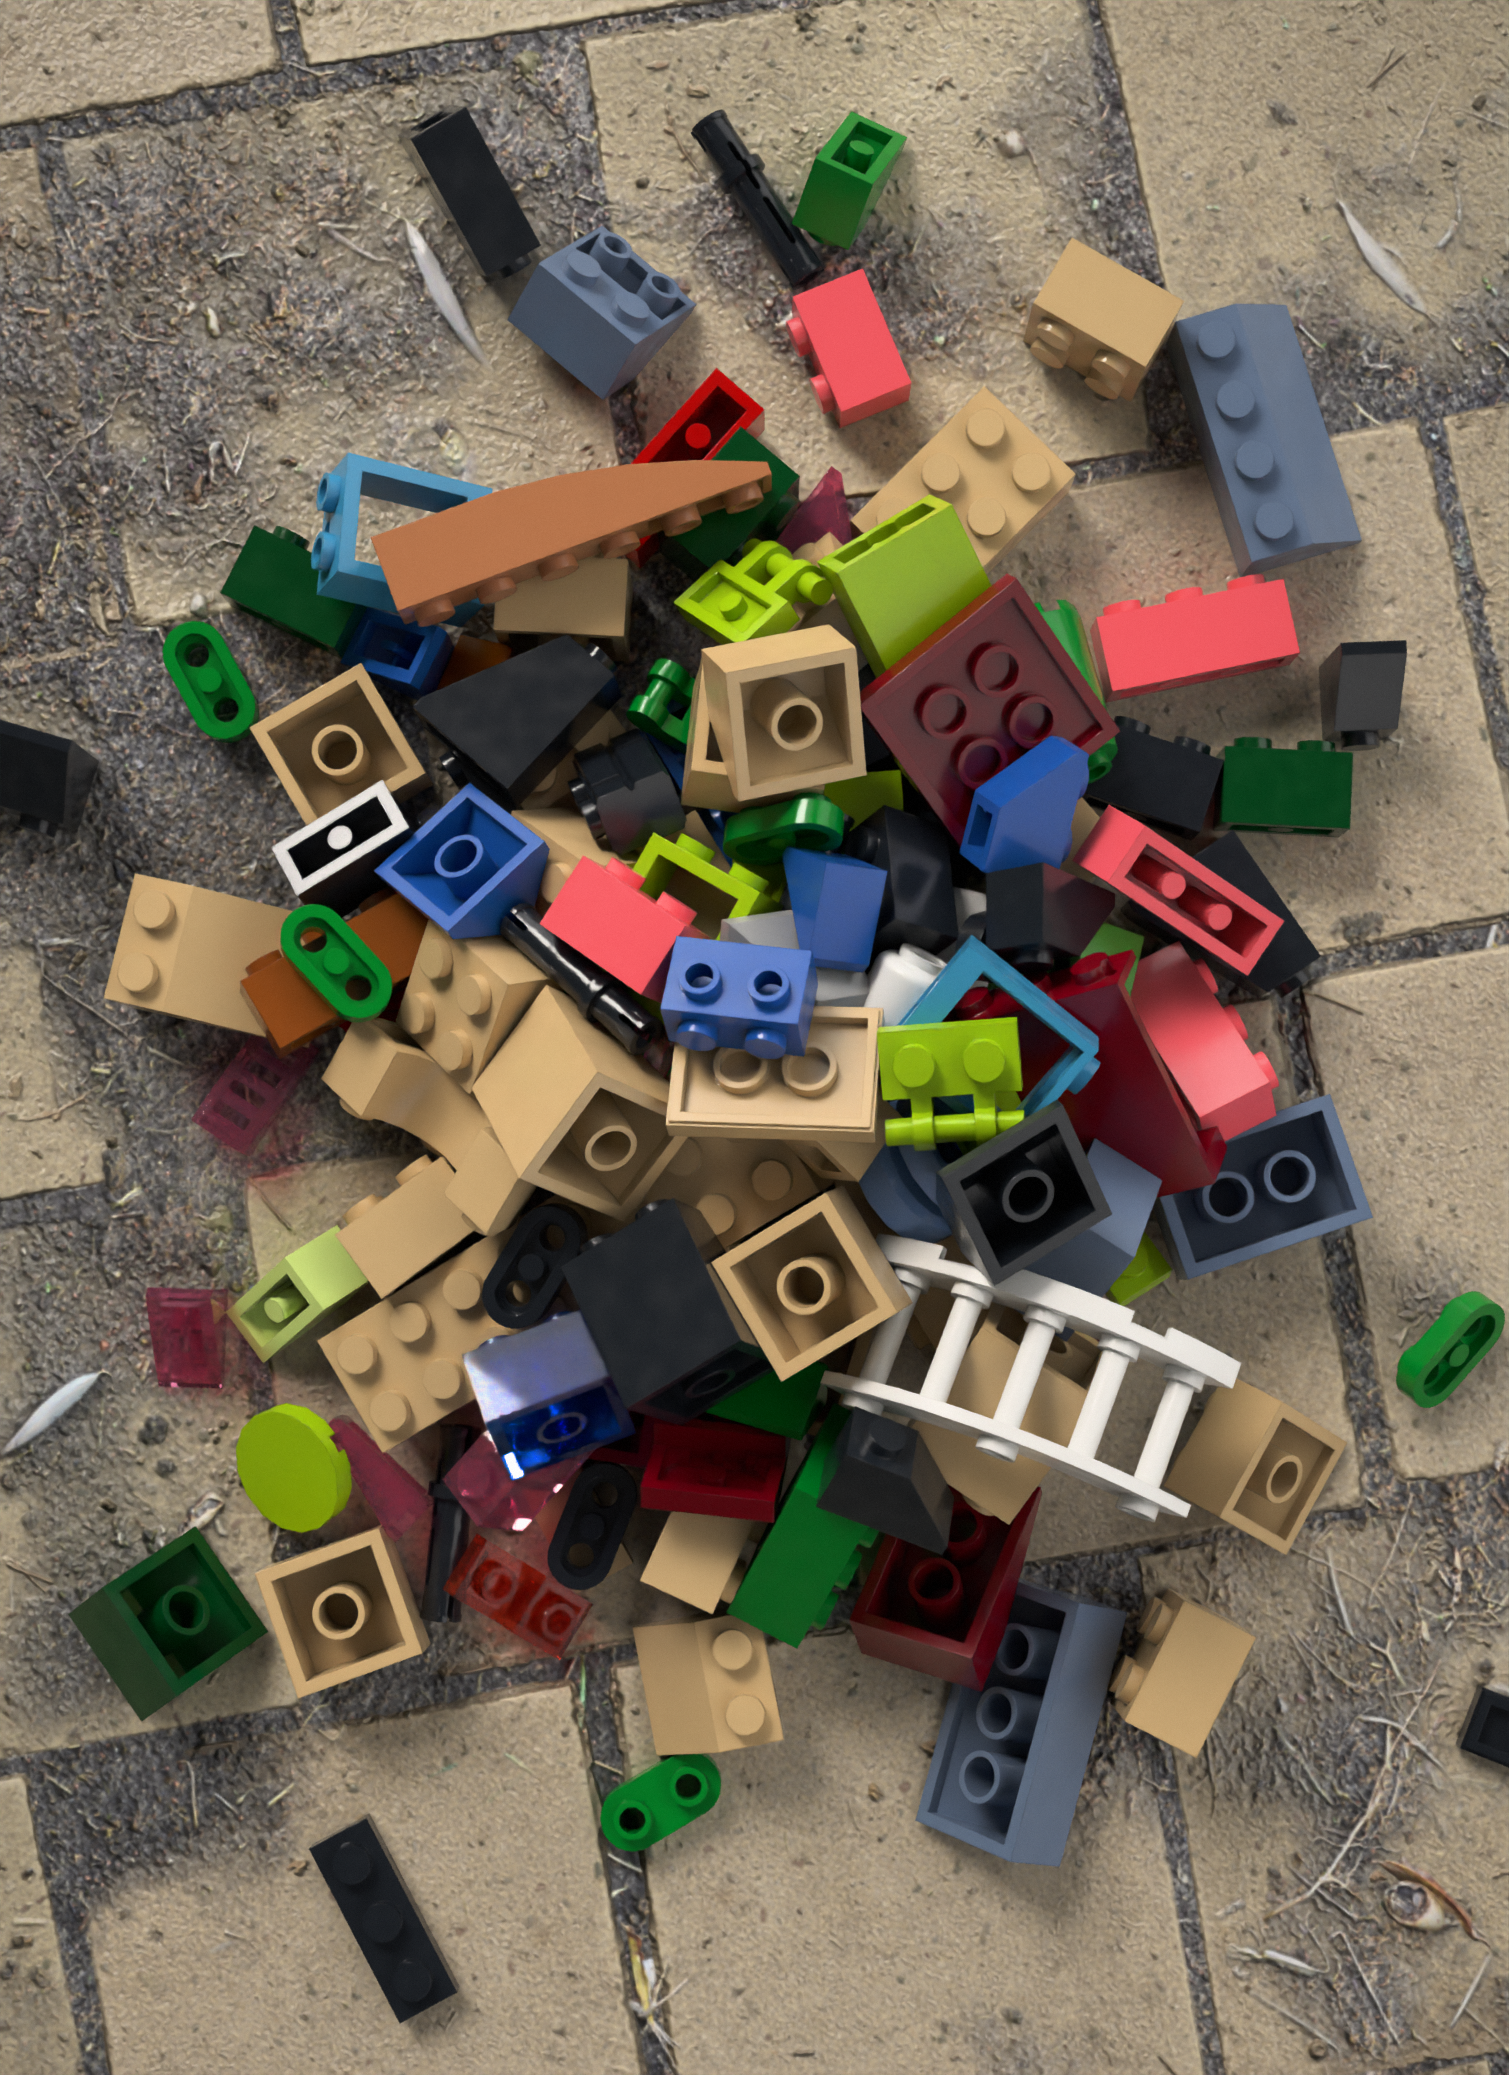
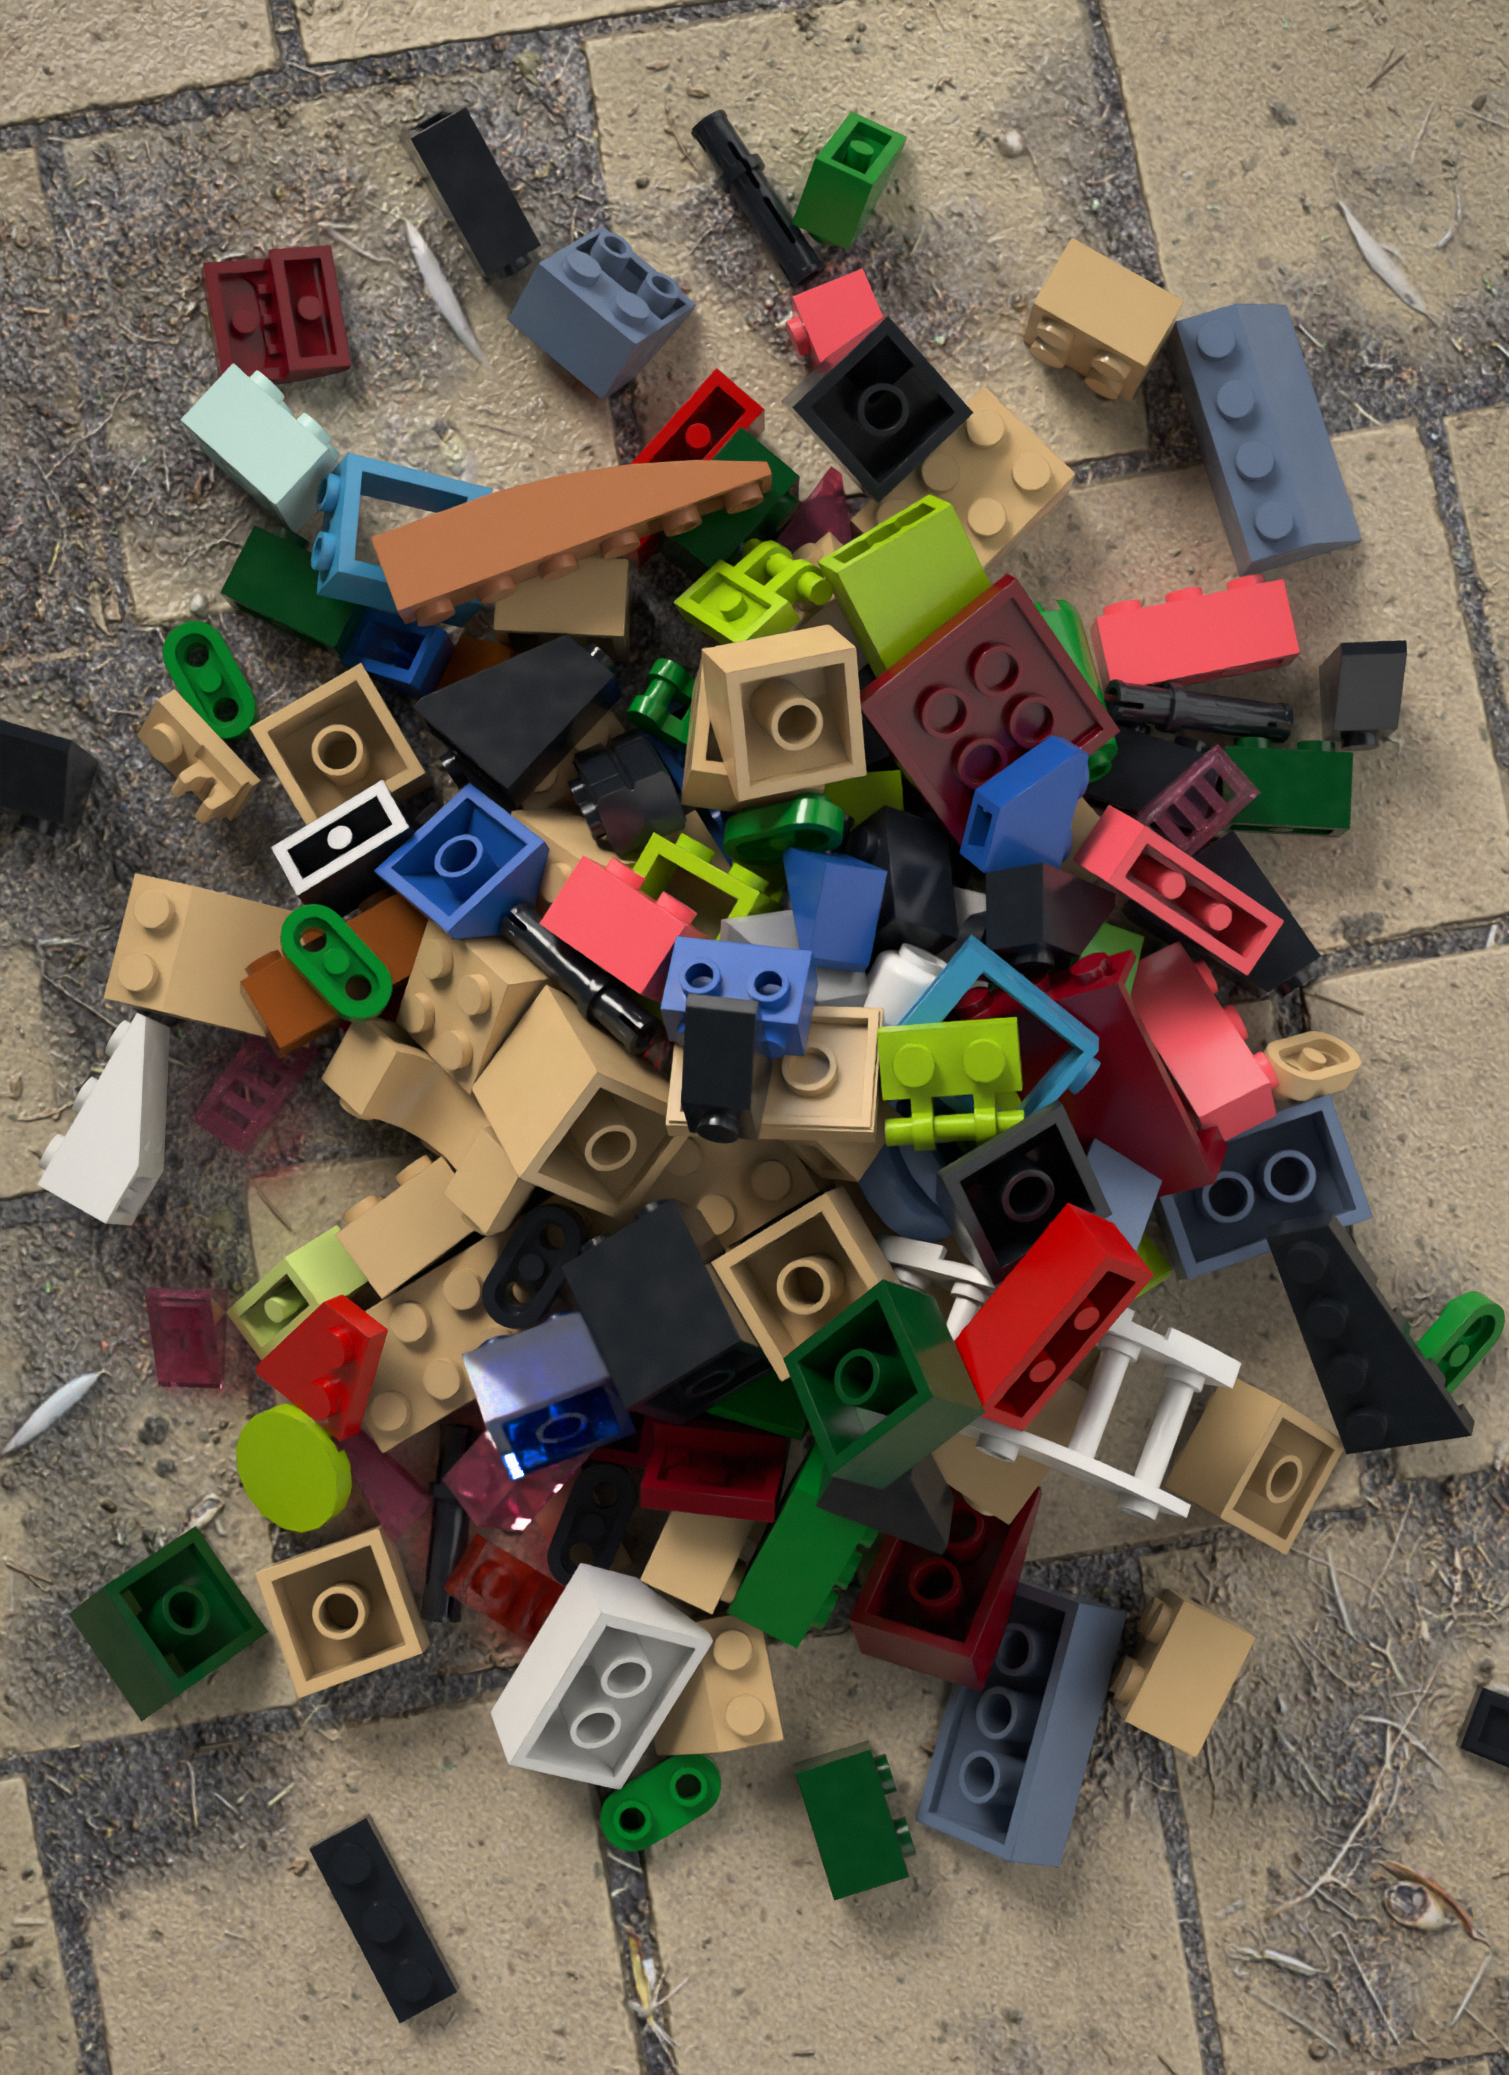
none -> white slope [37,1013,170,1226]
none -> tan plate [137,689,261,823]
none -> light aqua brick [180,363,341,533]
none -> dark red slope [201,245,351,385]
none -> red wing [255,1294,388,1442]
none -> white slope [490,1563,713,1790]
none -> black slope [681,993,773,1144]
none -> black slope [781,315,973,503]
none -> dark green brick [783,1279,985,1489]
none -> dark green brick [795,1740,917,1901]
none -> red brick [954,1203,1154,1432]
none -> black pin [1104,679,1293,744]
none -> clear pink slope [1132,743,1261,857]
none -> tan plate [1264,1031,1361,1103]
none -> black wing [1266,1212,1475,1455]

